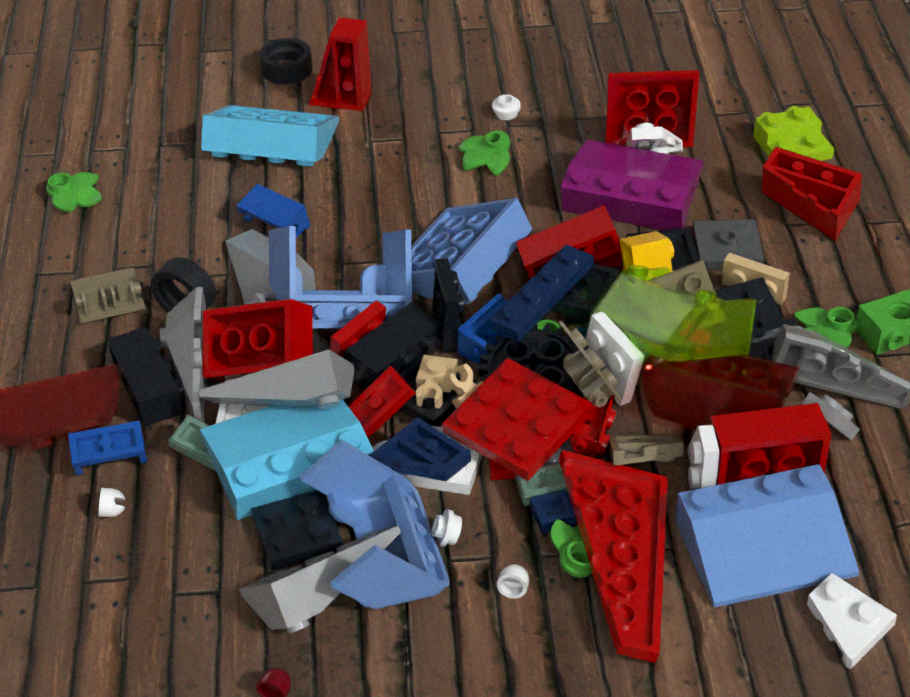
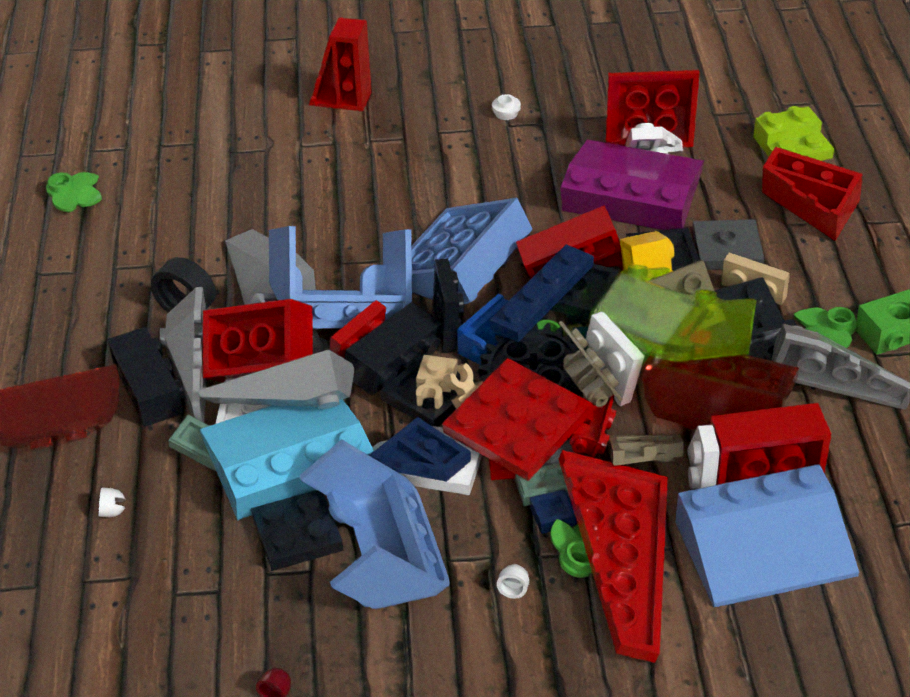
blue hinge [68,421,148,476] -> none
dark tan hinge [70,267,146,324] -> none
medium azure slope [201,105,339,166] -> none
blue hinge [236,184,311,238] -> none
light grey wedge [239,526,401,633] -> none
black tyre [259,38,313,85] -> none
red plate [348,366,416,439] -> none
white plate [432,509,462,547] -> none
bright green plate [458,130,511,176] -> none
light grey plate [801,392,860,441] -> none
white wing [807,573,897,669] -> none

